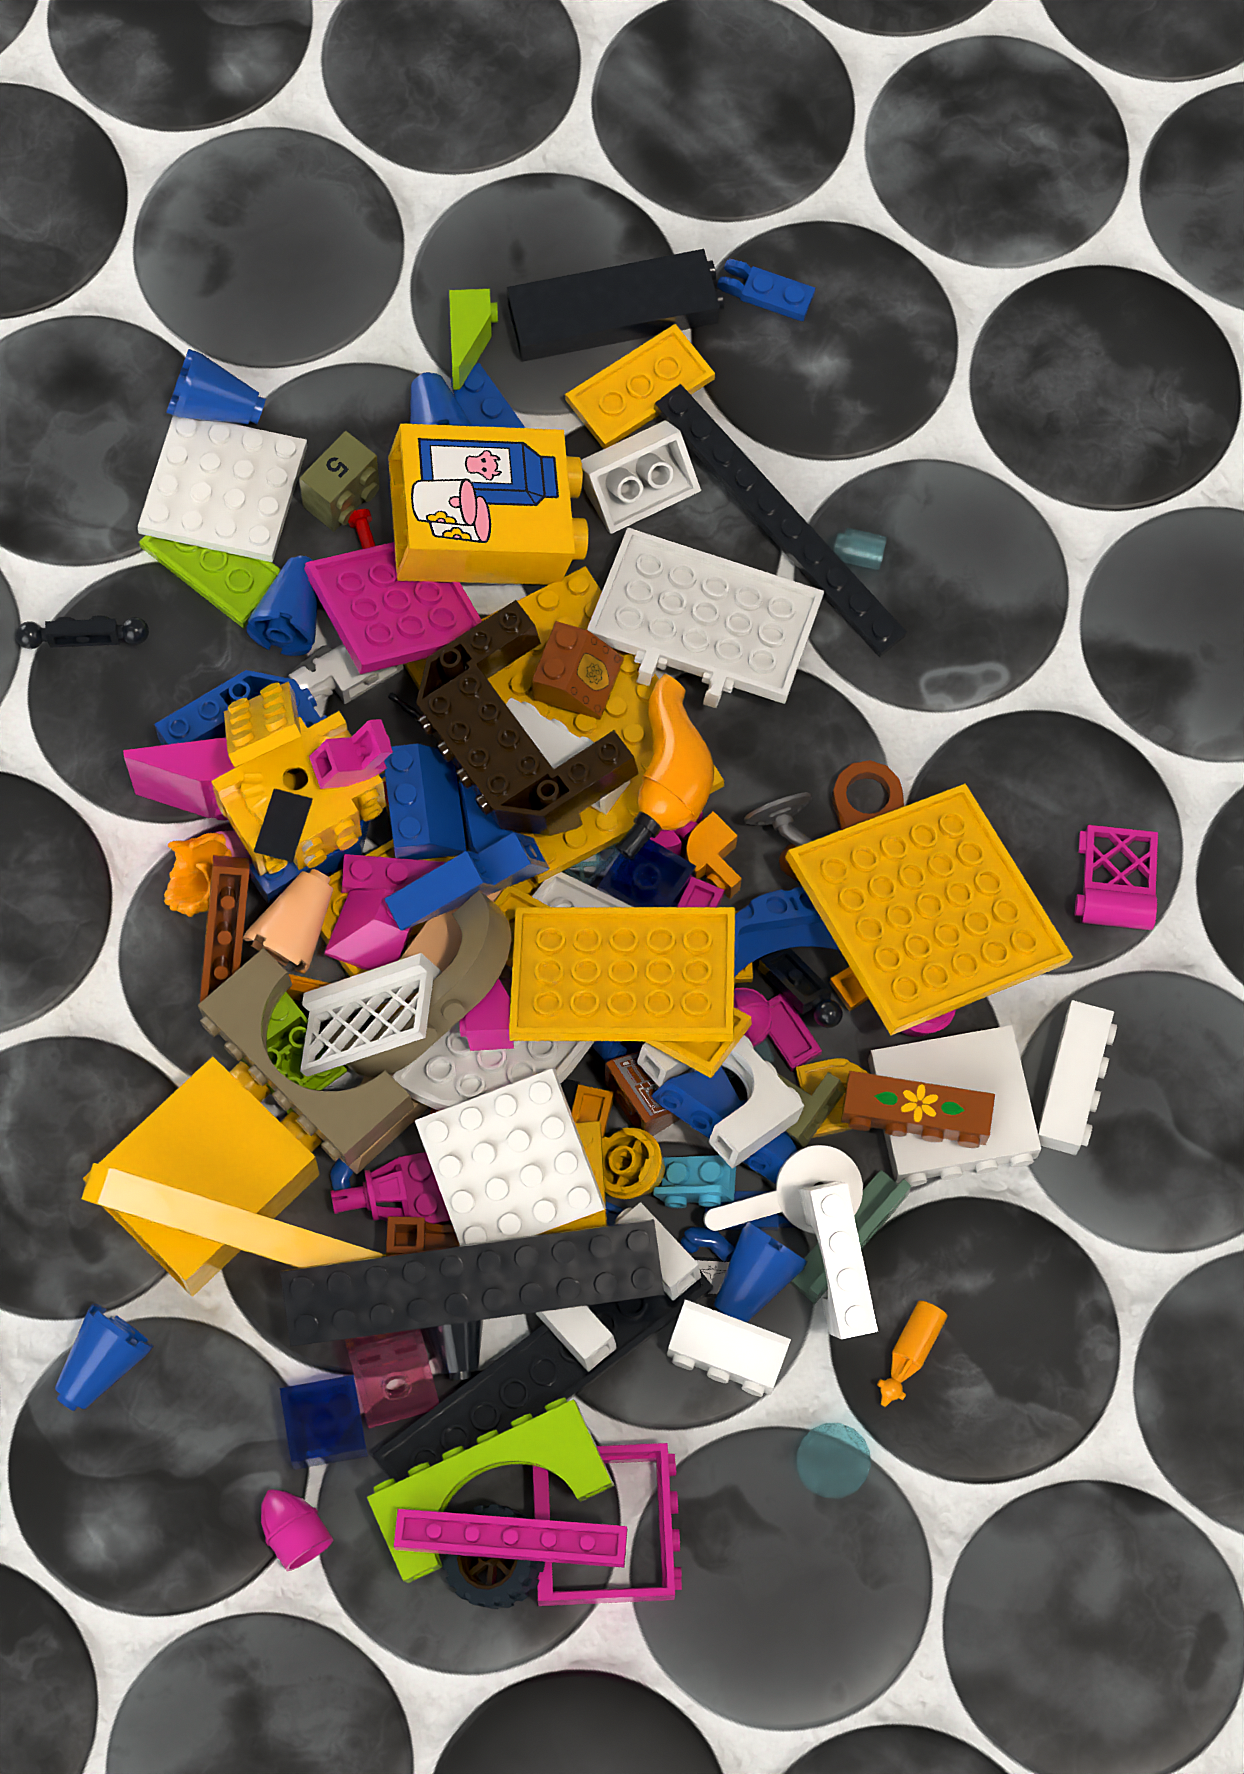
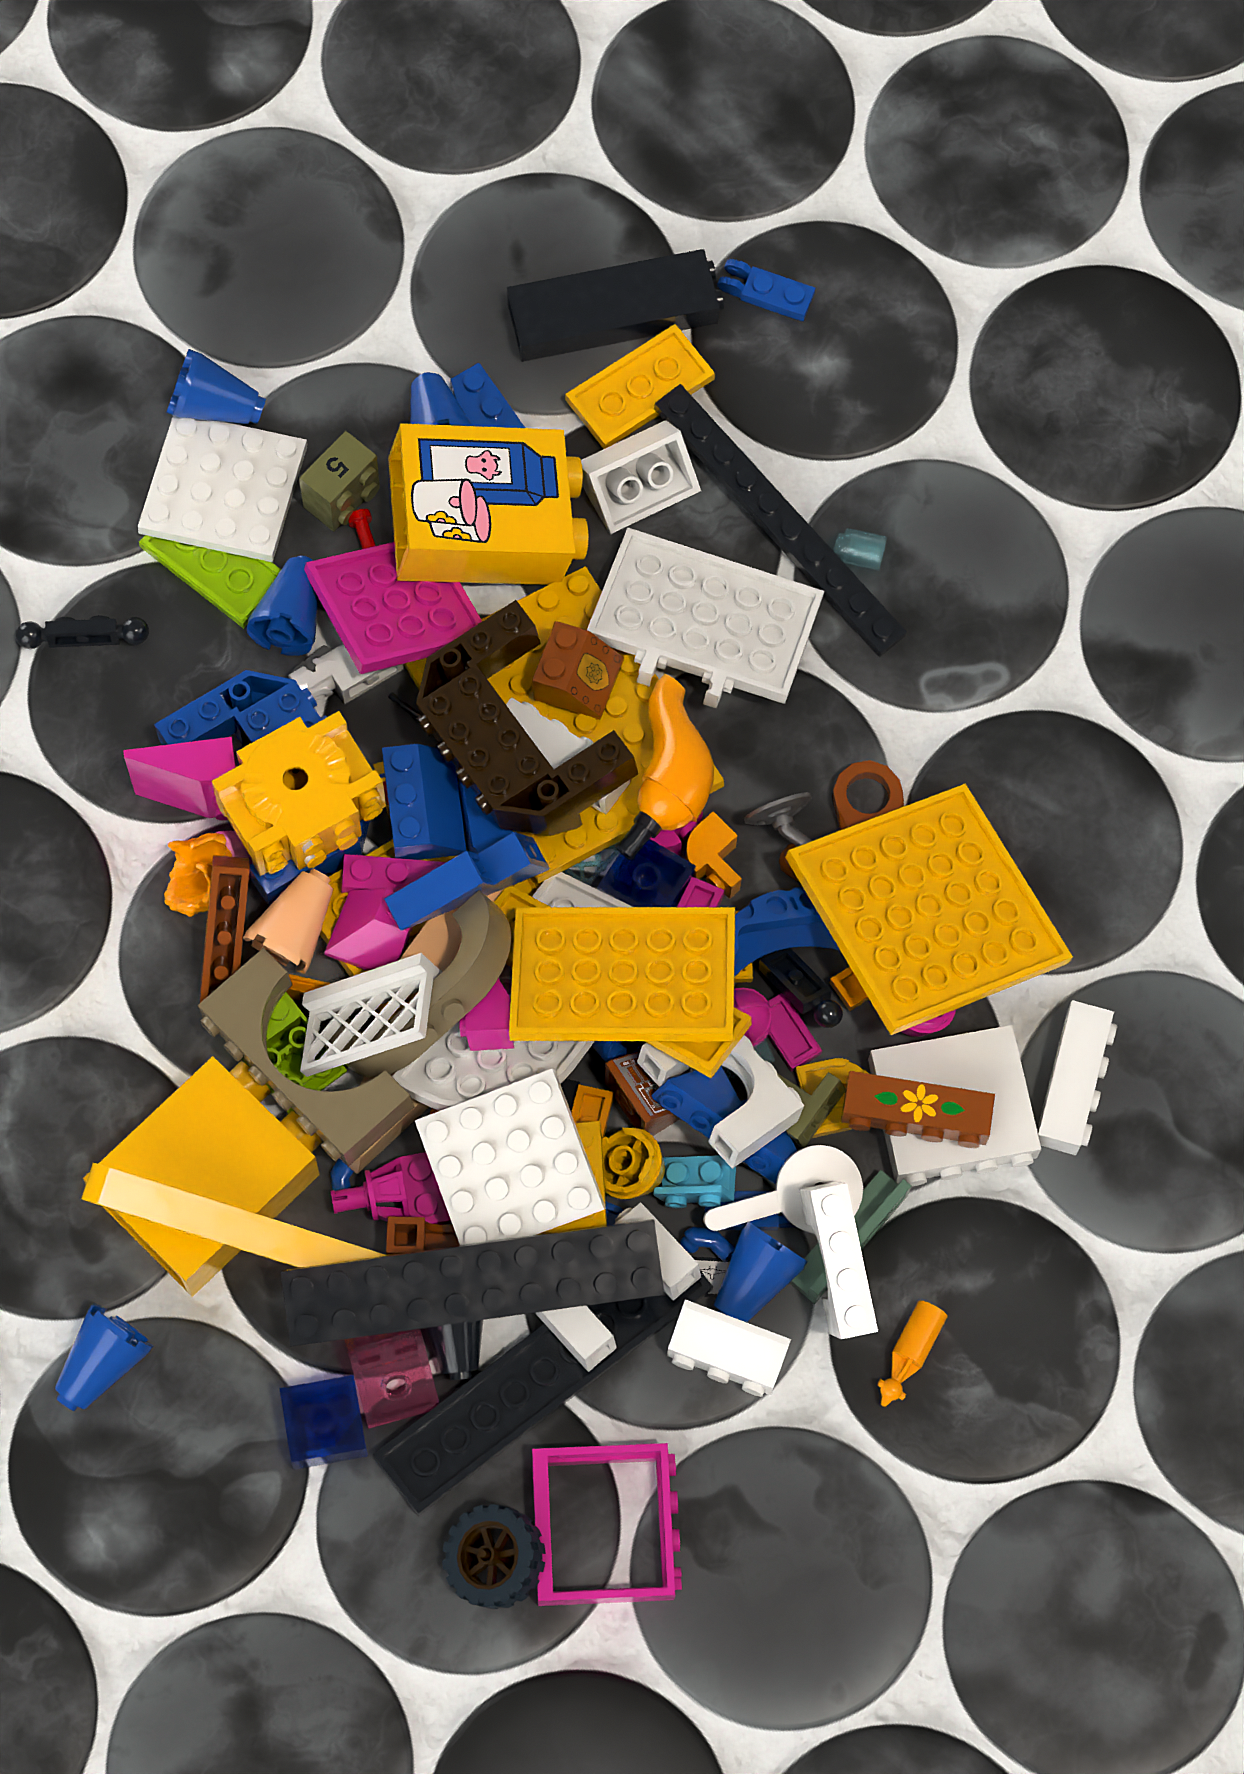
yellow plate [224,681,301,767] -> none
black sticker [253,788,313,862] -> none
dark pink helmet [261,1489,334,1571] -> none
dark pink brick [309,719,393,789] -> none
lime arch [367,1397,615,1583] -> none
dark pink plate [394,1509,628,1568] -> none
lime slope [449,289,498,390] -> none
clear light blue tile [796,1423,871,1499] -> none
dark pink piece [1075,825,1158,930] -> none

